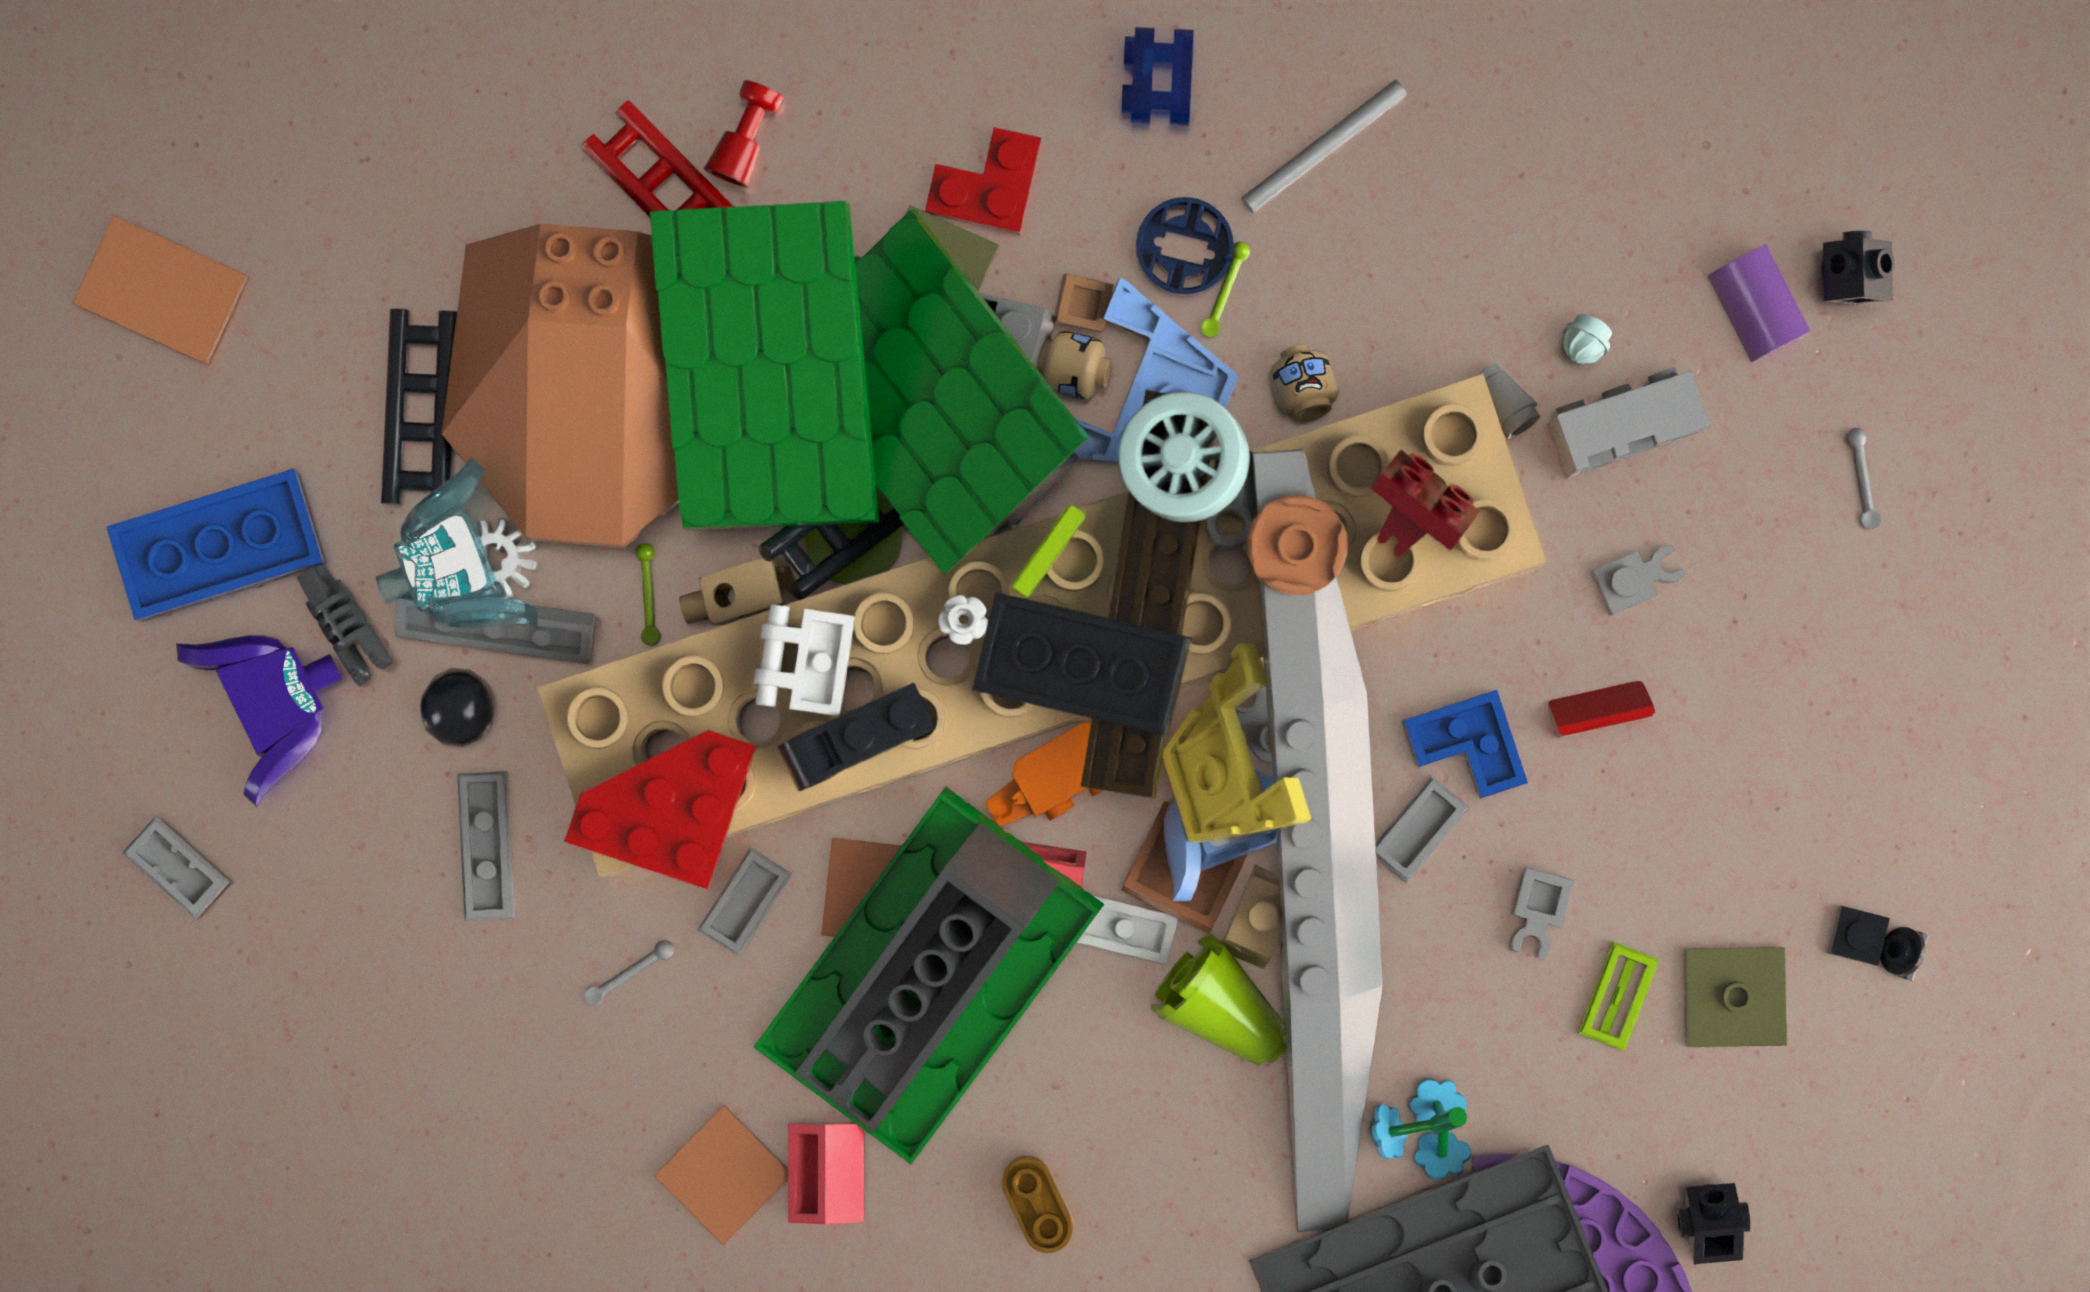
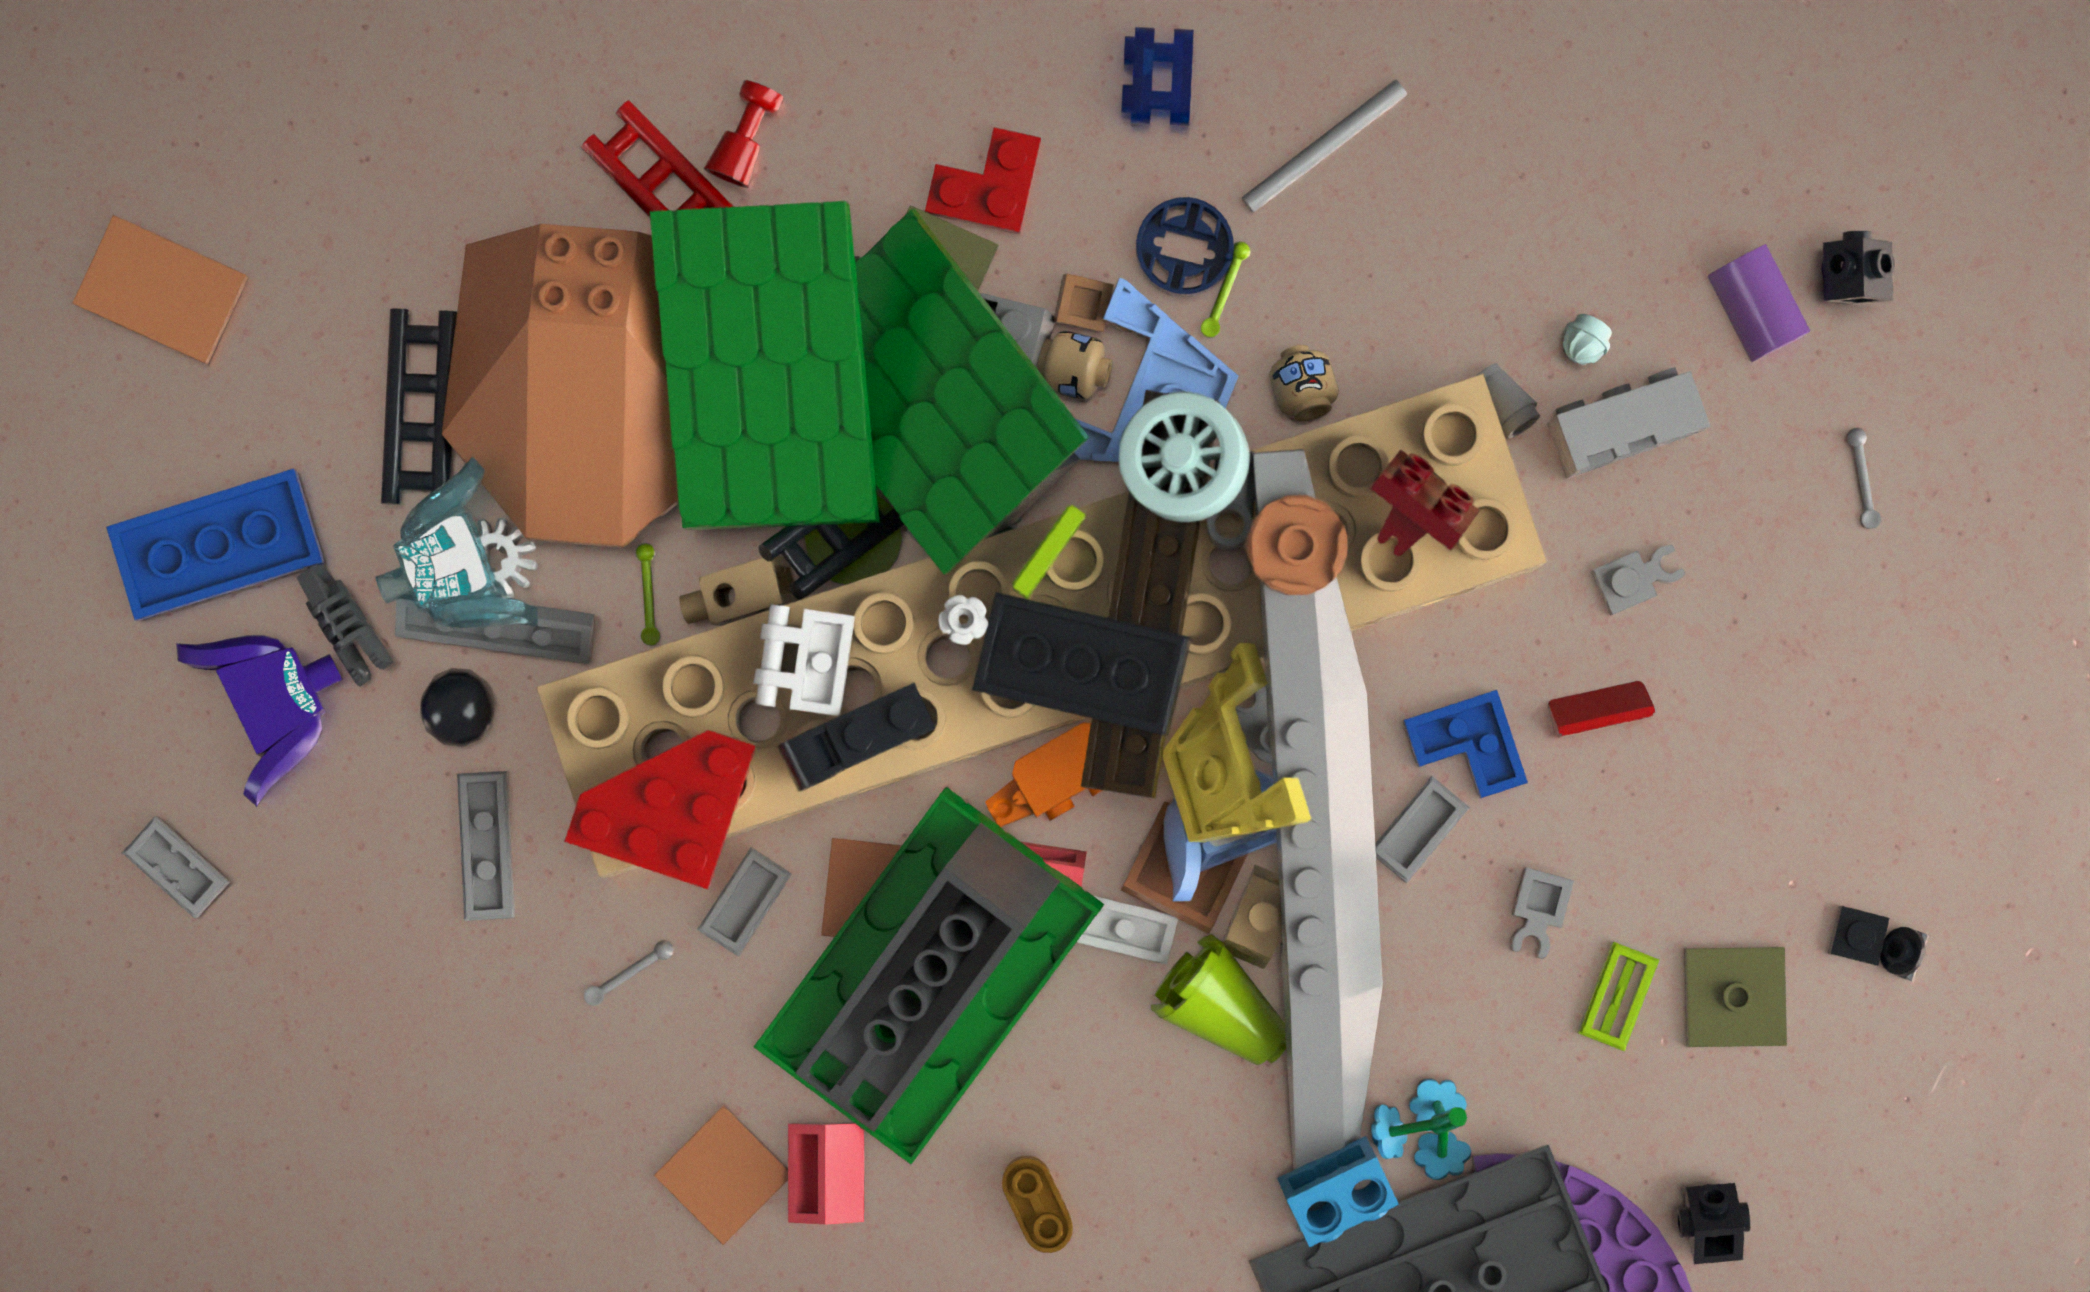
none -> dark azure brick [1277,1136,1399,1247]

